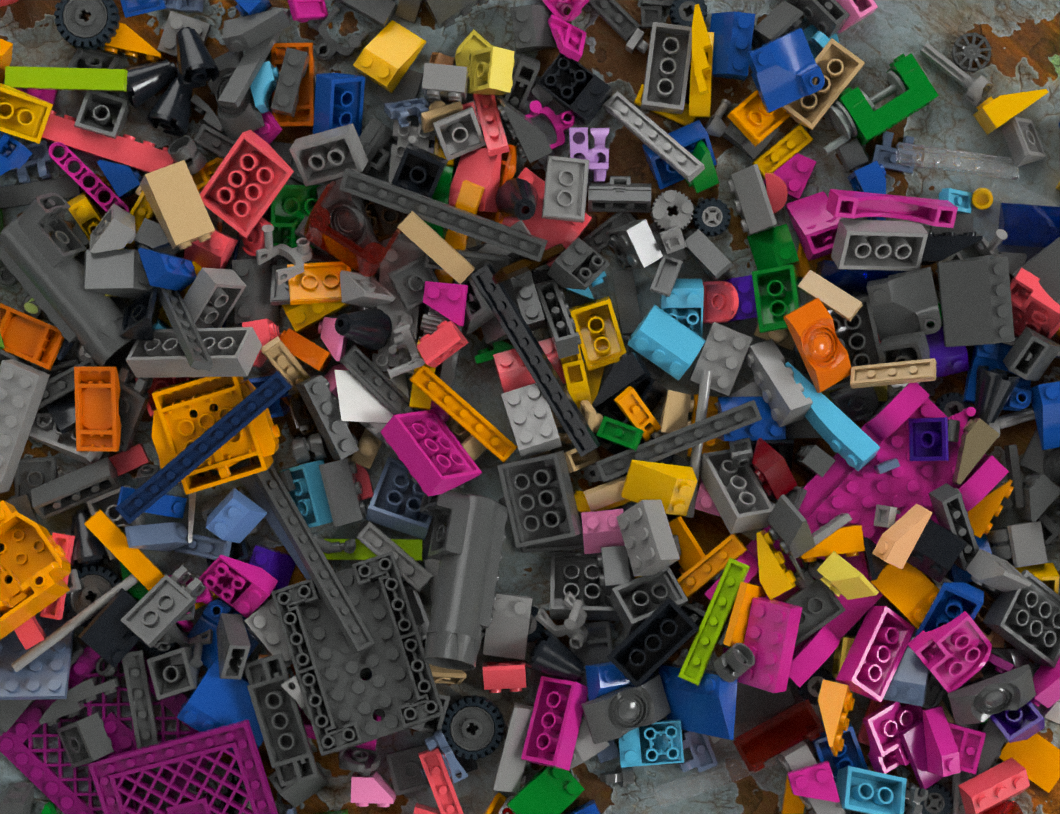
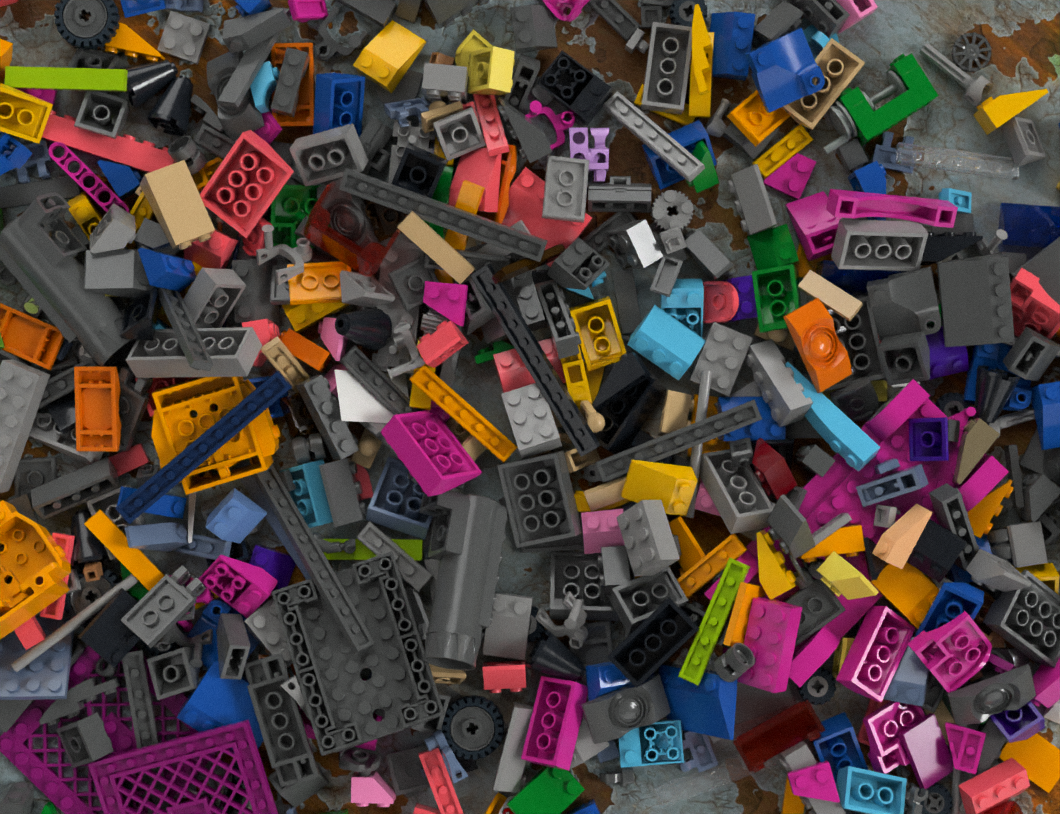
black cone [176,27,220,88] -> none
black cone [495,178,538,220] -> none
dark pink wing [548,14,587,62] -> none
green plate [596,416,644,451] -> none
light orange plate [614,386,661,442] -> none
black wheel [693,198,731,237] -> none
coral tile [765,172,788,213] -> none
light orange slope [818,679,855,757] -> none
tan tile [850,358,937,389] -> none
dark pink slope [922,706,961,777] -> none
yellow tile [972,188,993,210] -> none
none -> medium nougat piece [83,562,103,582]
none -> sand blue slope [856,464,929,507]

